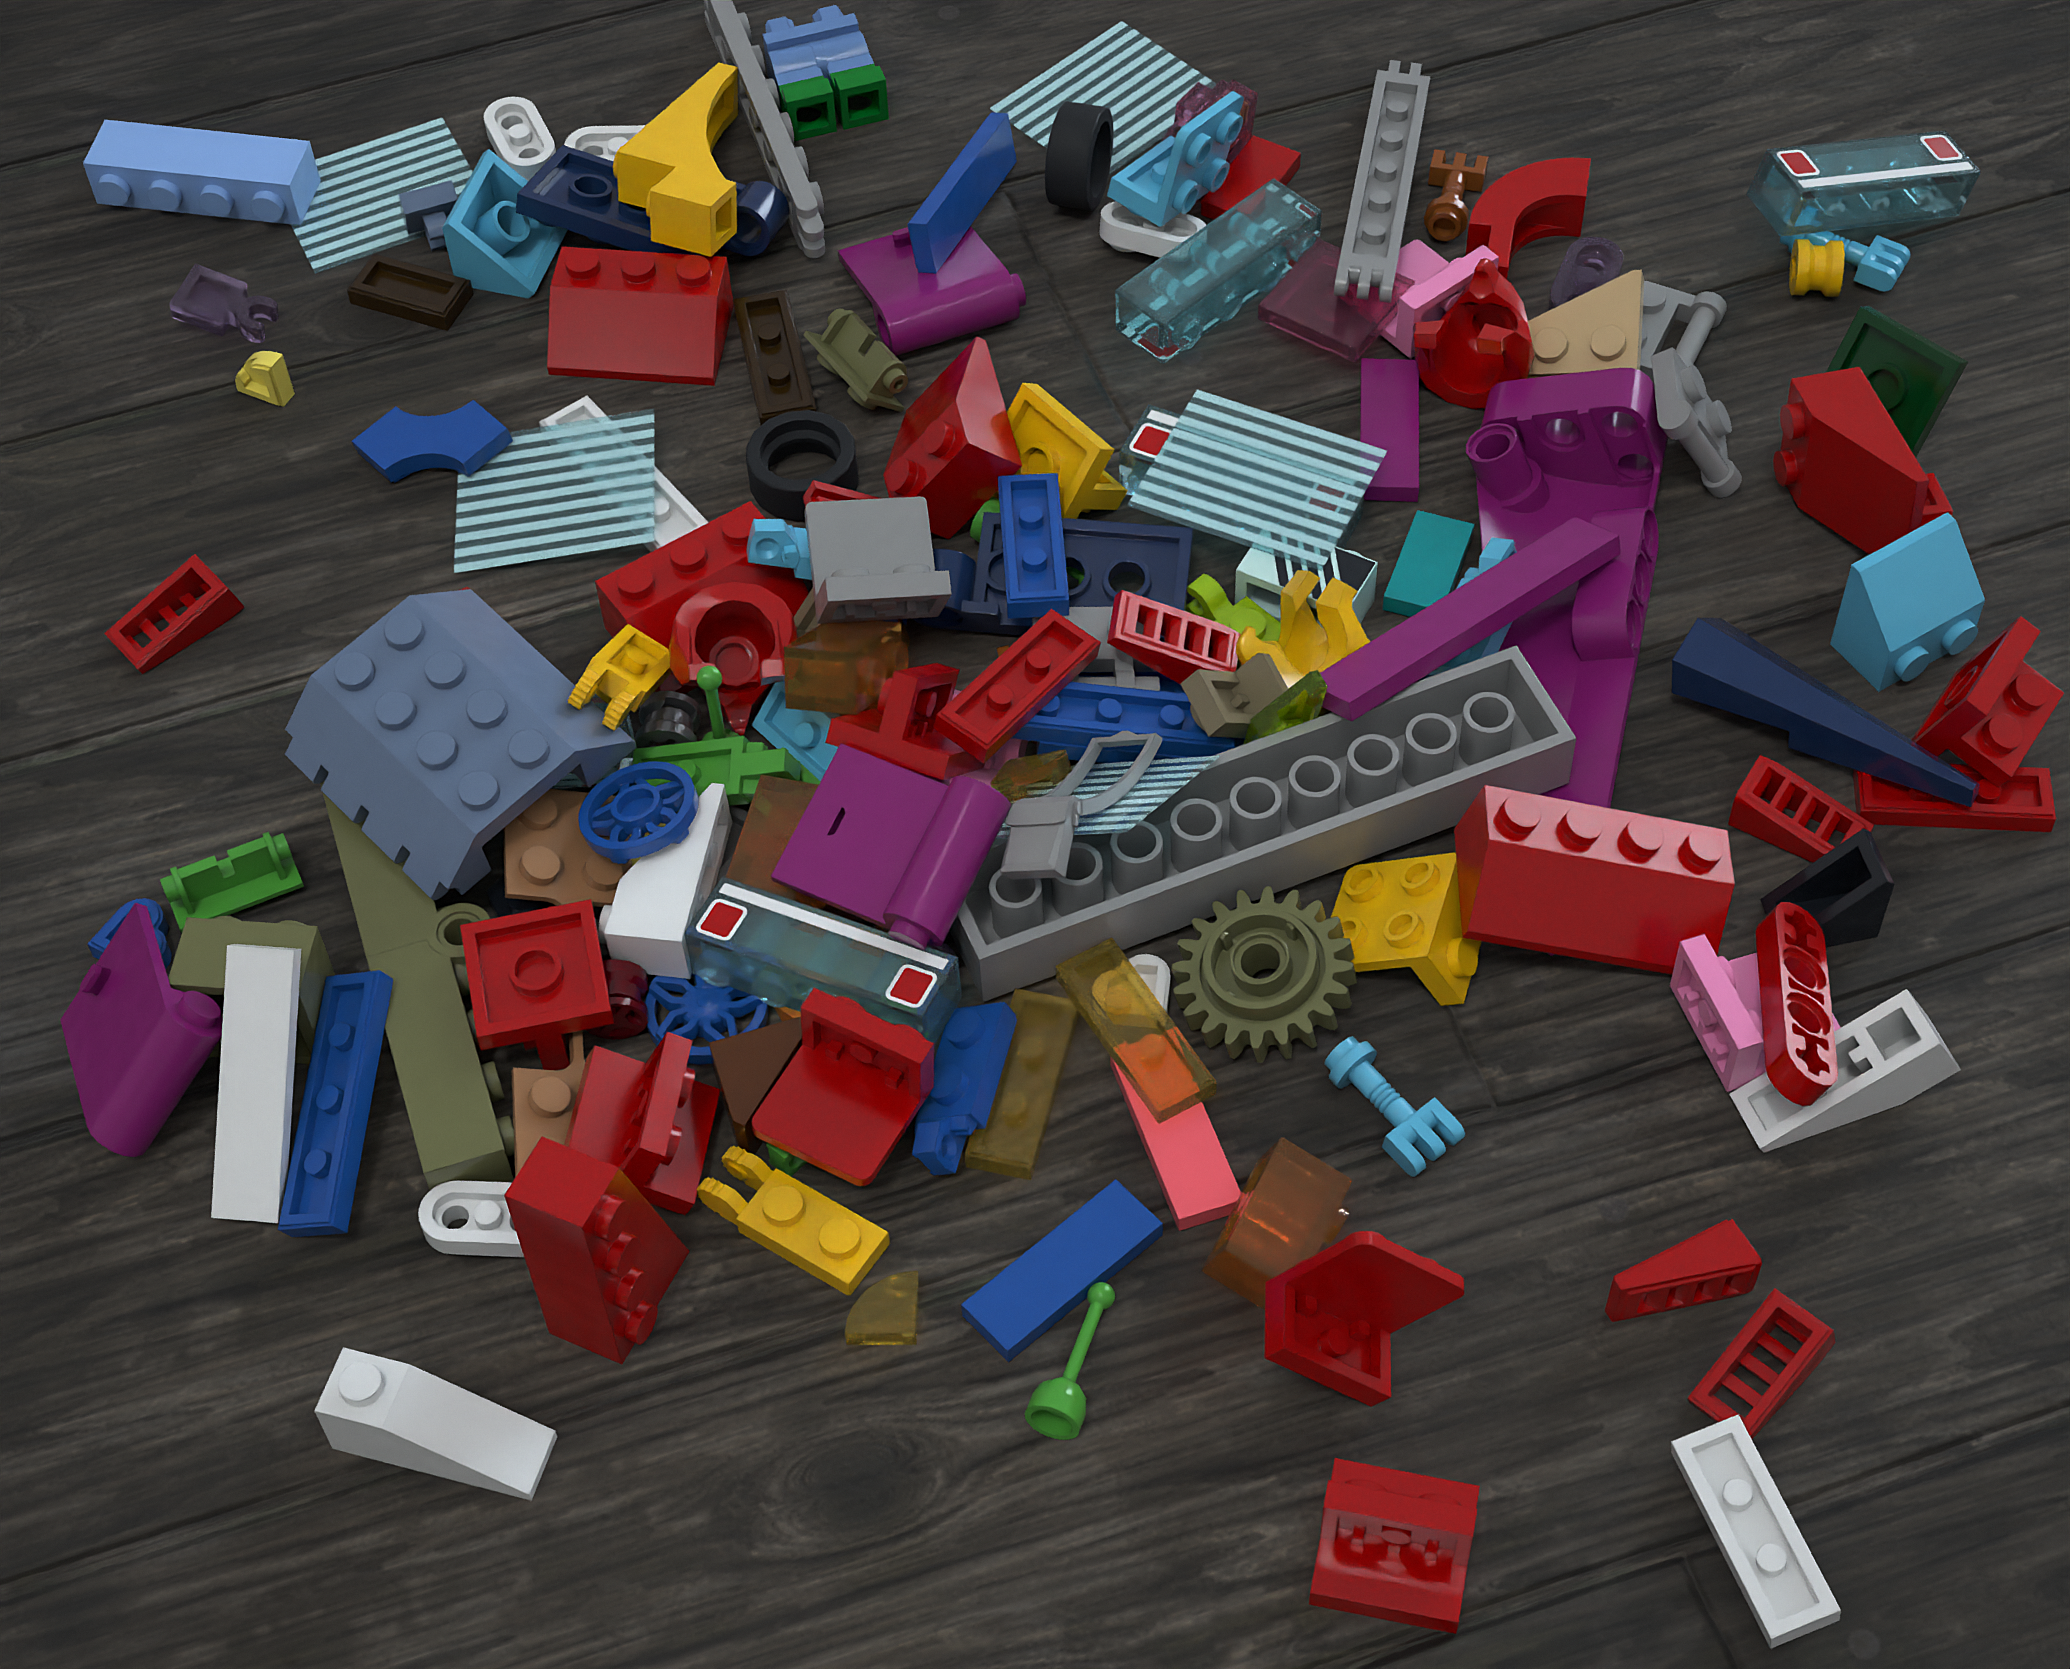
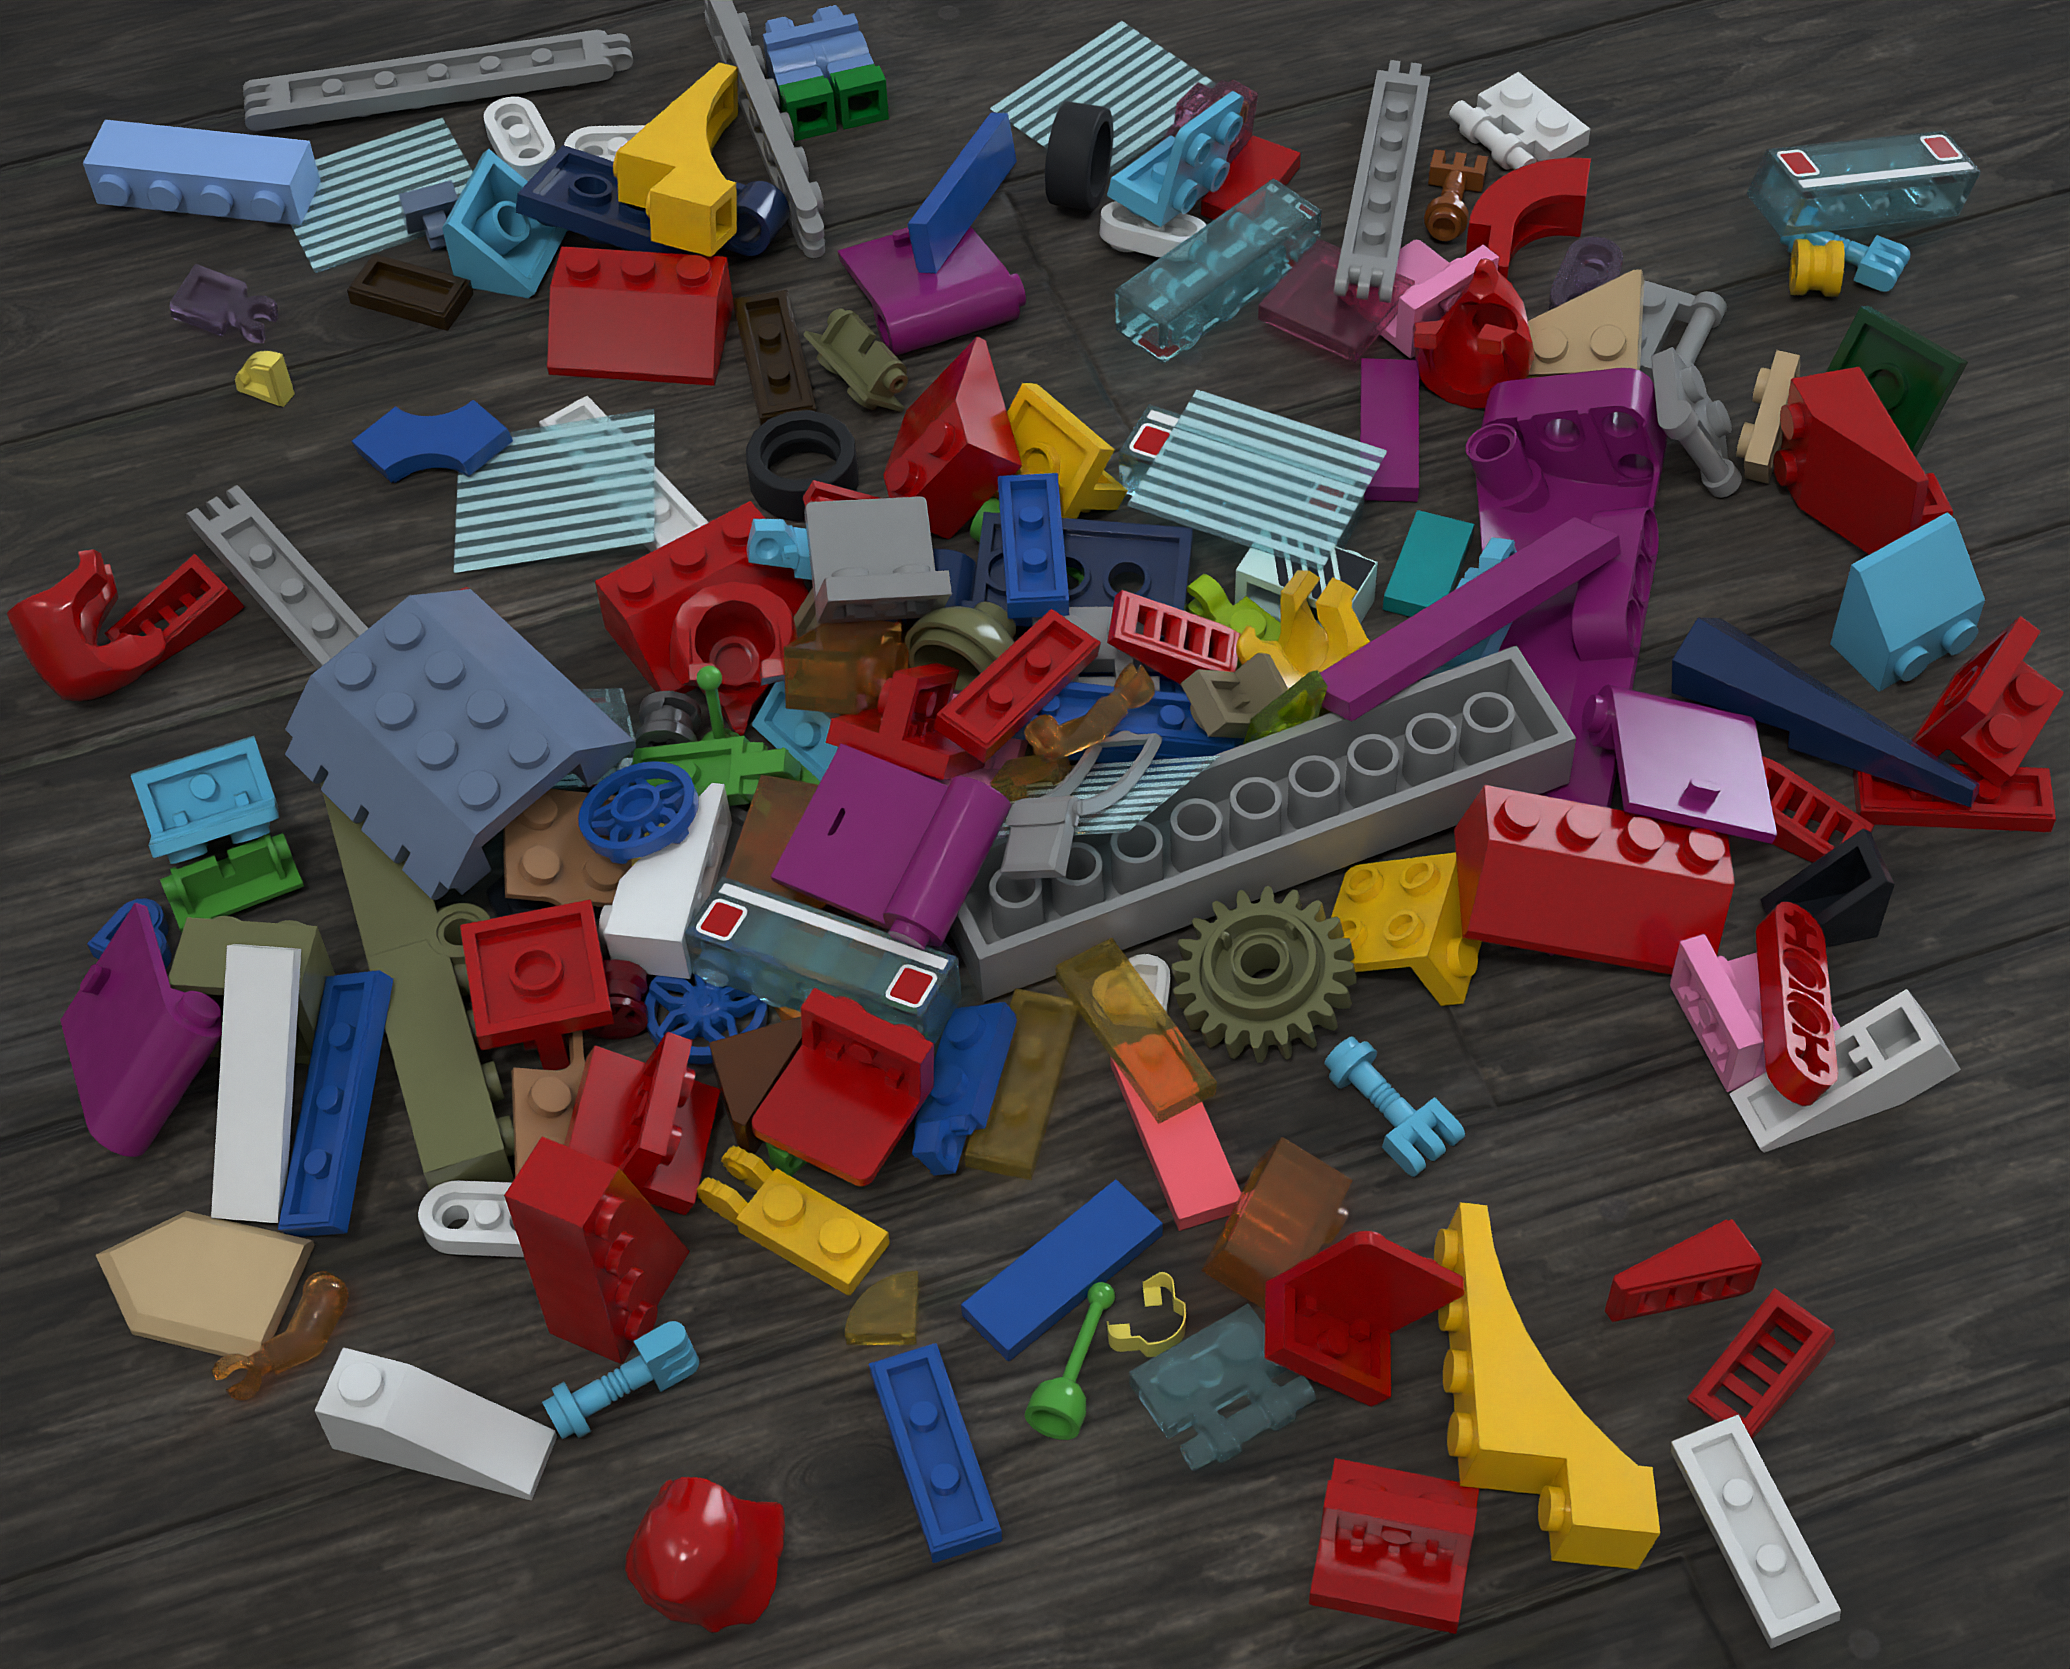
yellow hinge [567,624,672,731] -> none
none -> red piece [7,549,166,701]
none -> tan tile [96,1211,315,1365]
none -> medium azure bracket [131,736,279,864]
none -> light grey hinge [186,485,368,669]
none -> clear orange arm [212,1271,349,1400]
none -> light grey hinge [243,30,633,131]
none -> medium azure hinge [542,1321,699,1440]
none -> red piece [625,1477,785,1632]
none -> blue tile [869,1343,1002,1563]
none -> olive piece [904,602,1016,691]
none -> clear orange arm [1024,663,1155,762]
none -> light yellow piece [1107,1272,1186,1357]
none -> clear light blue plate [1129,1303,1316,1471]
none -> yellow arch [1434,1202,1660,1569]
none -> white plate [1449,72,1590,170]
none -> door [1582,684,1777,844]
none -> tan wing [1736,350,1800,484]

